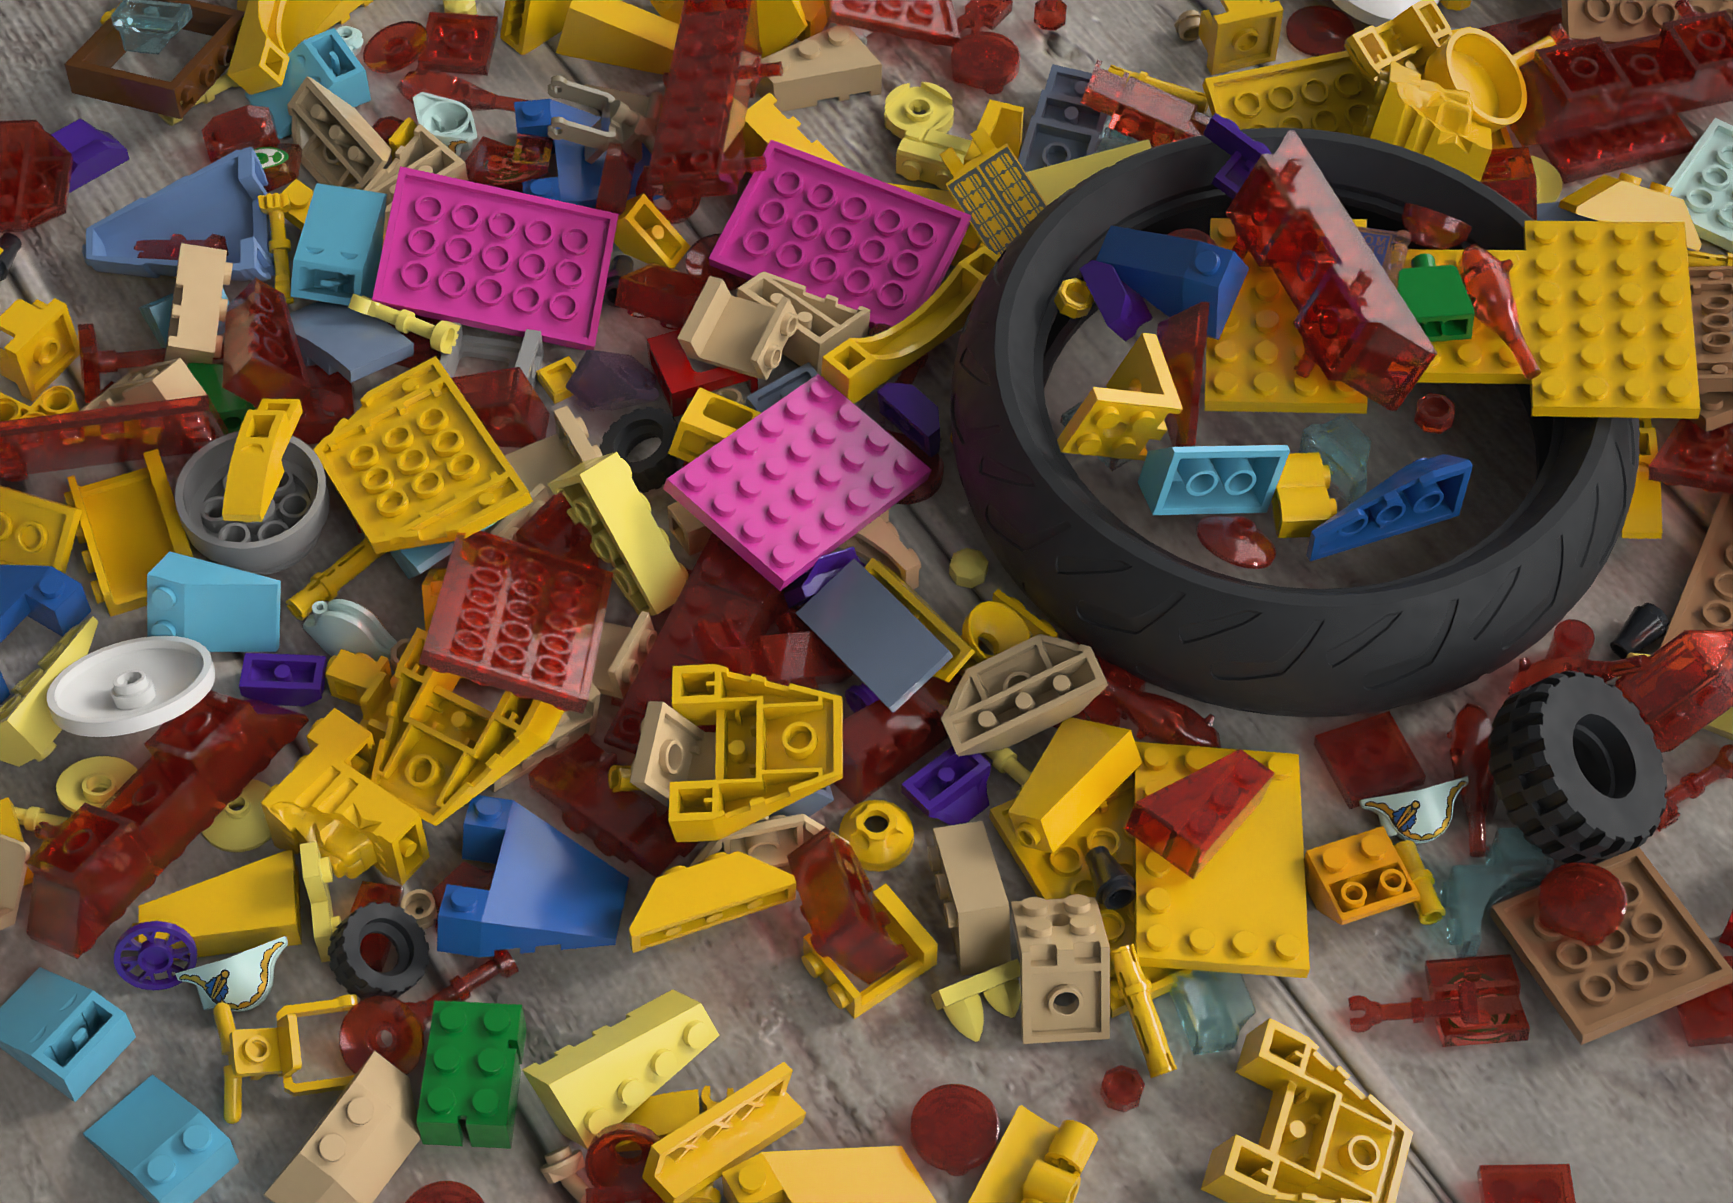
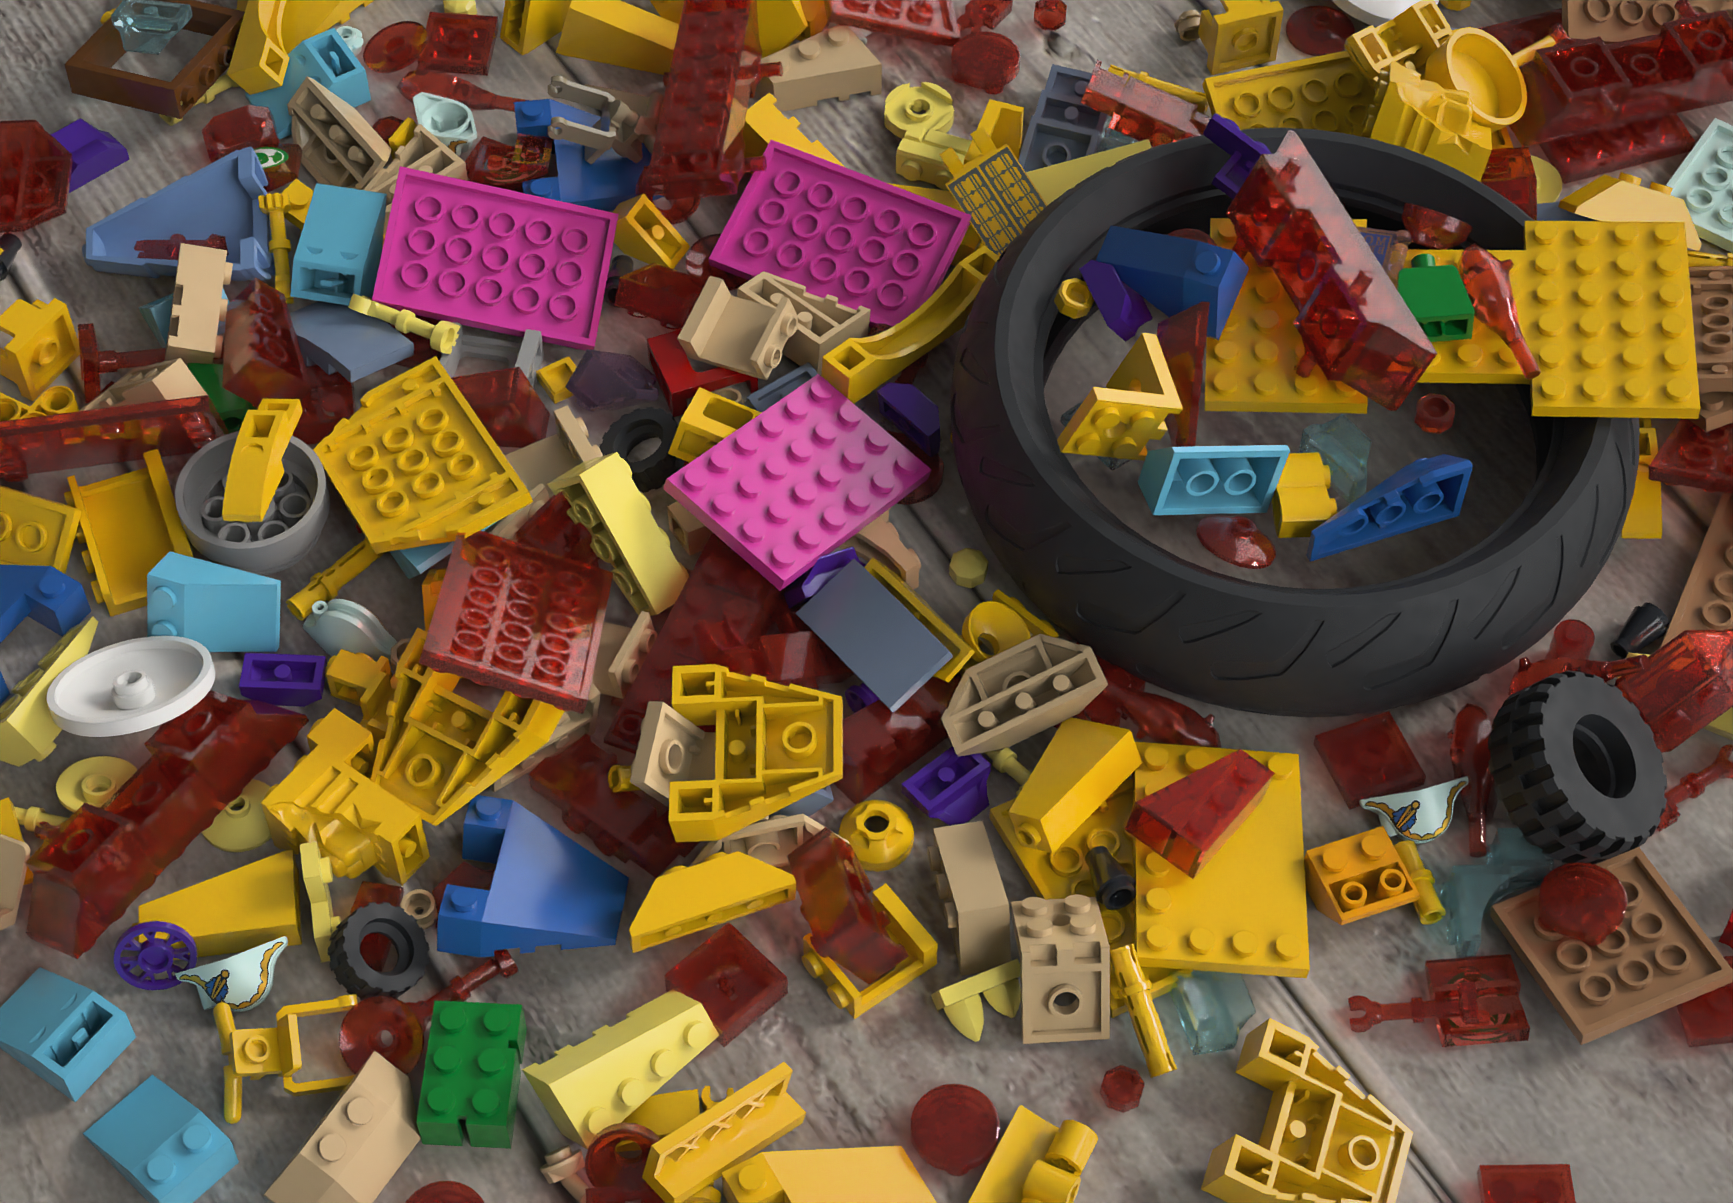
clear red slope [595,142,636,216] -> none
none -> clear red piece [664,922,788,1047]

